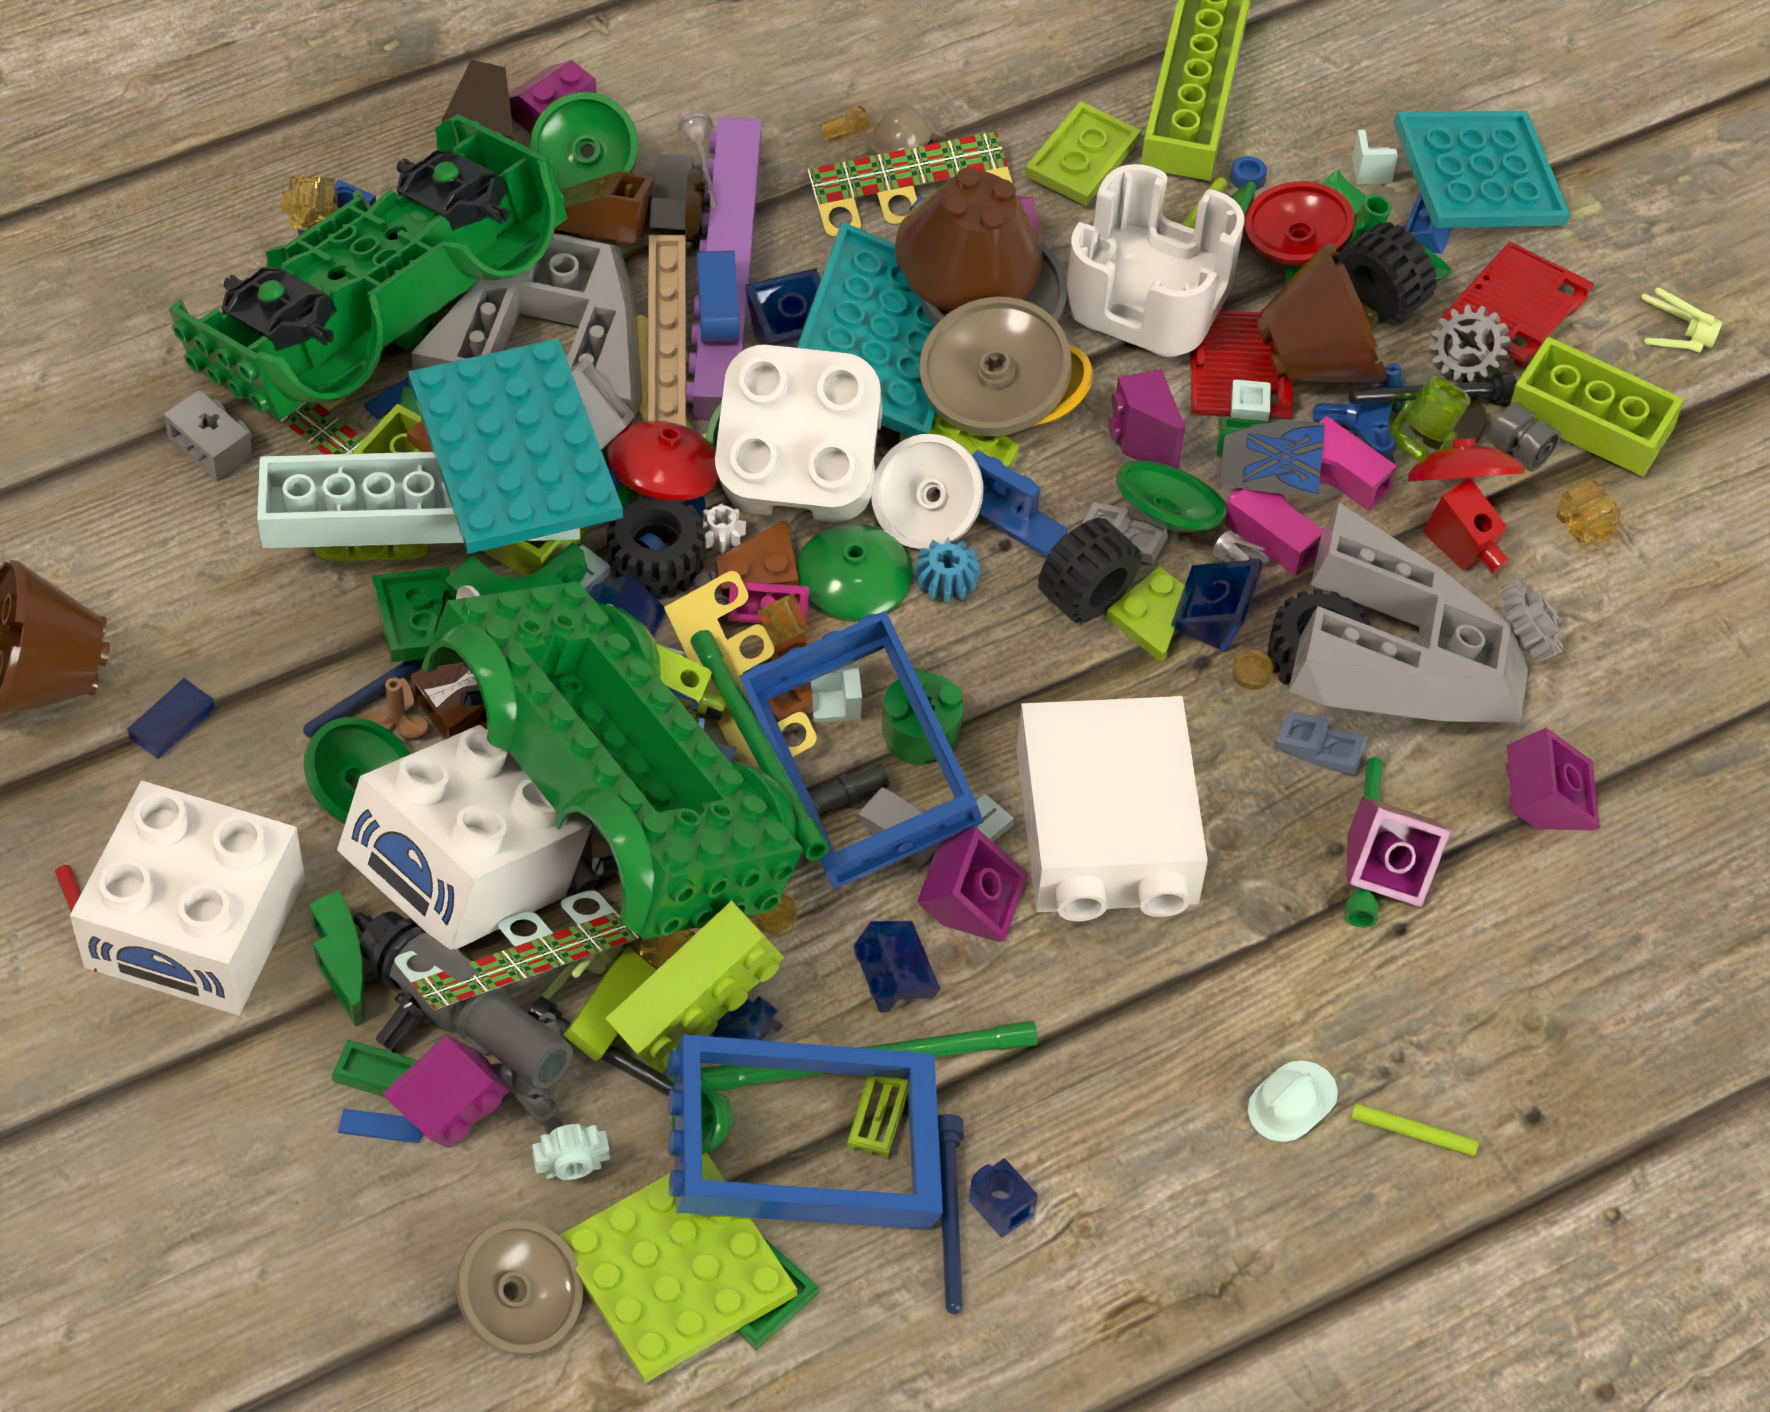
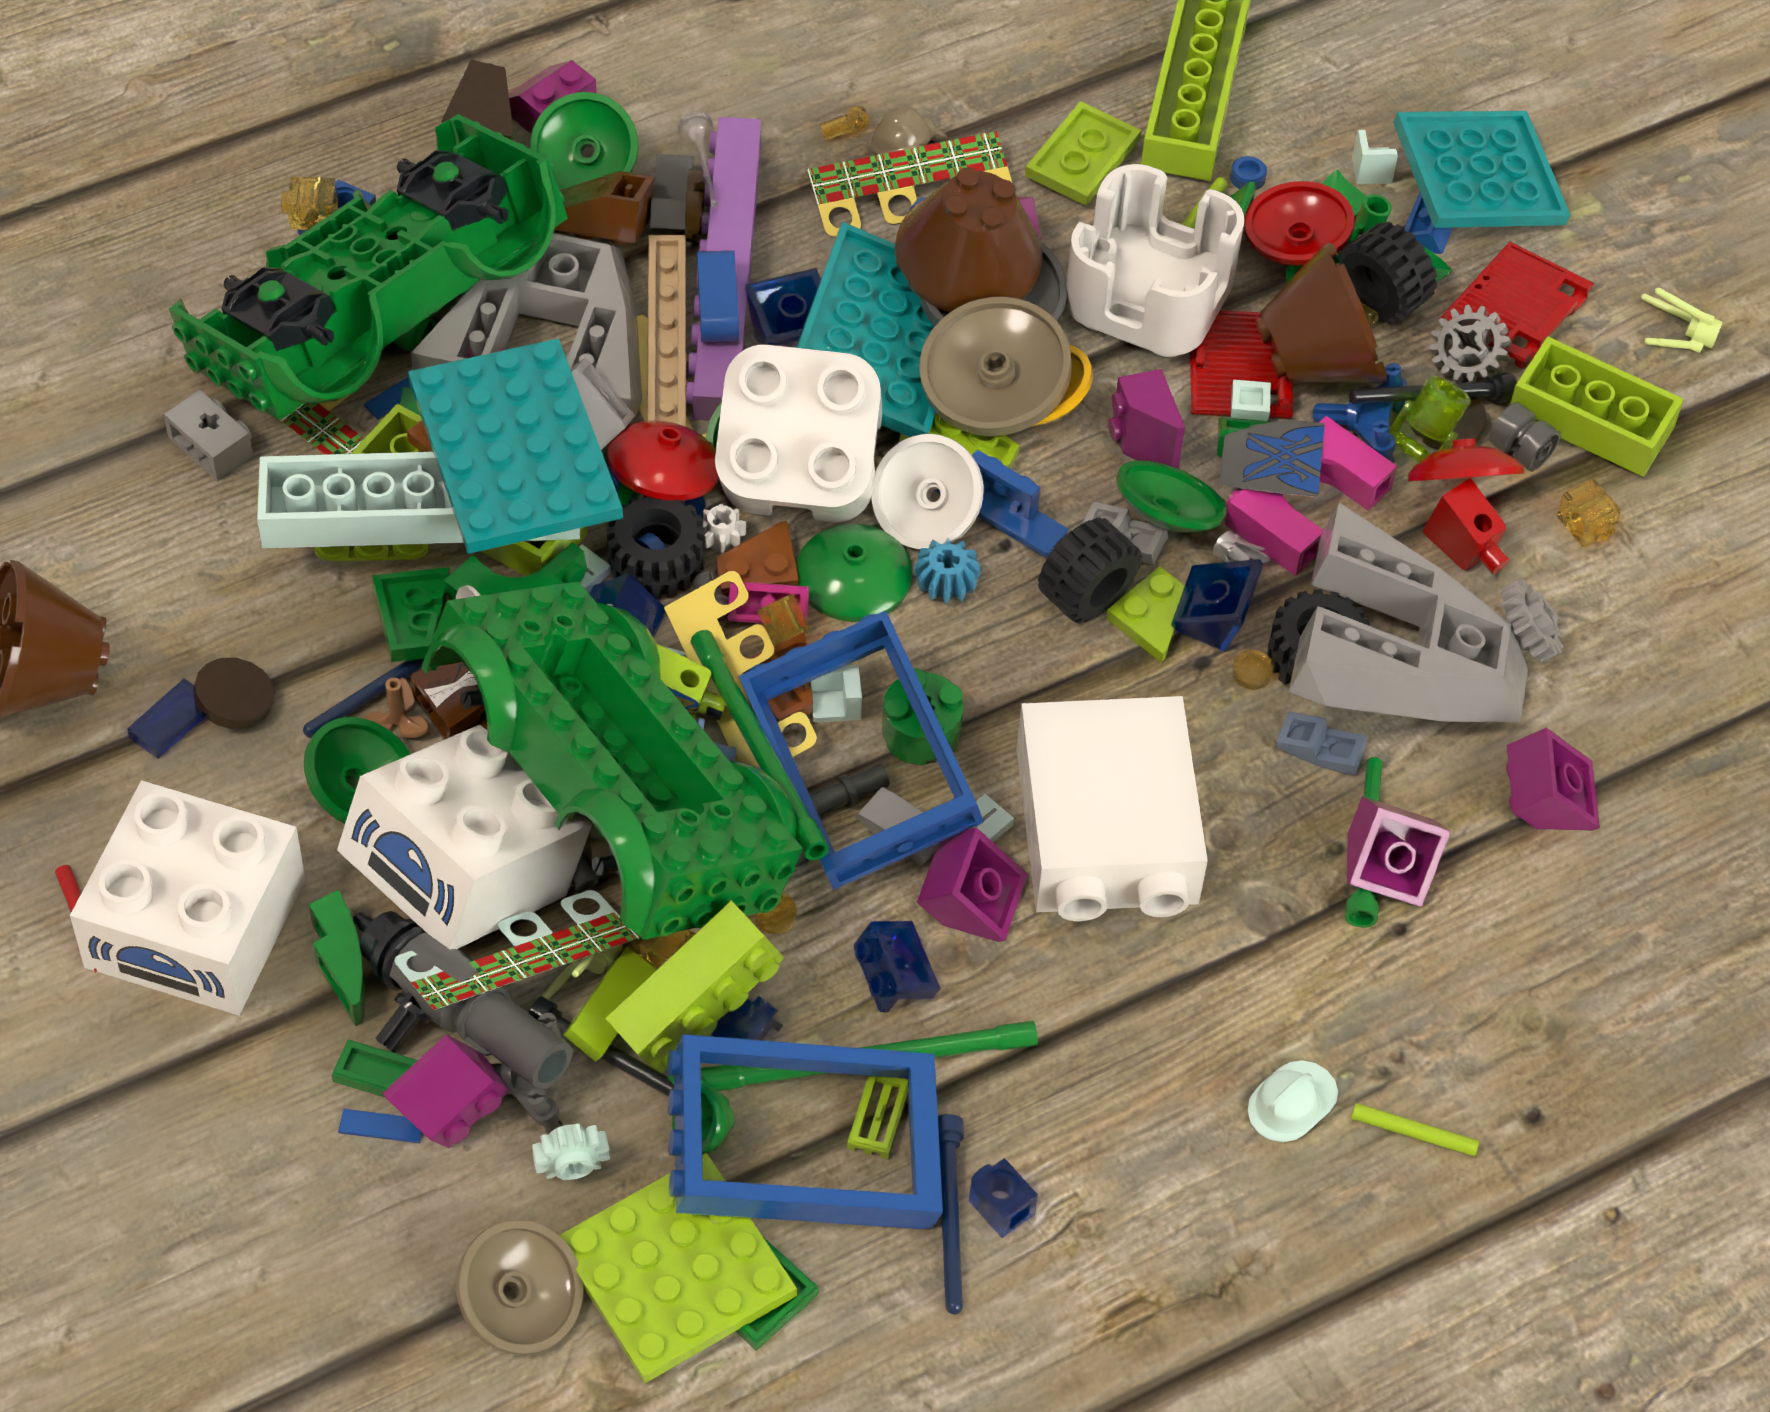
none -> dark brown tile [192,658,275,729]

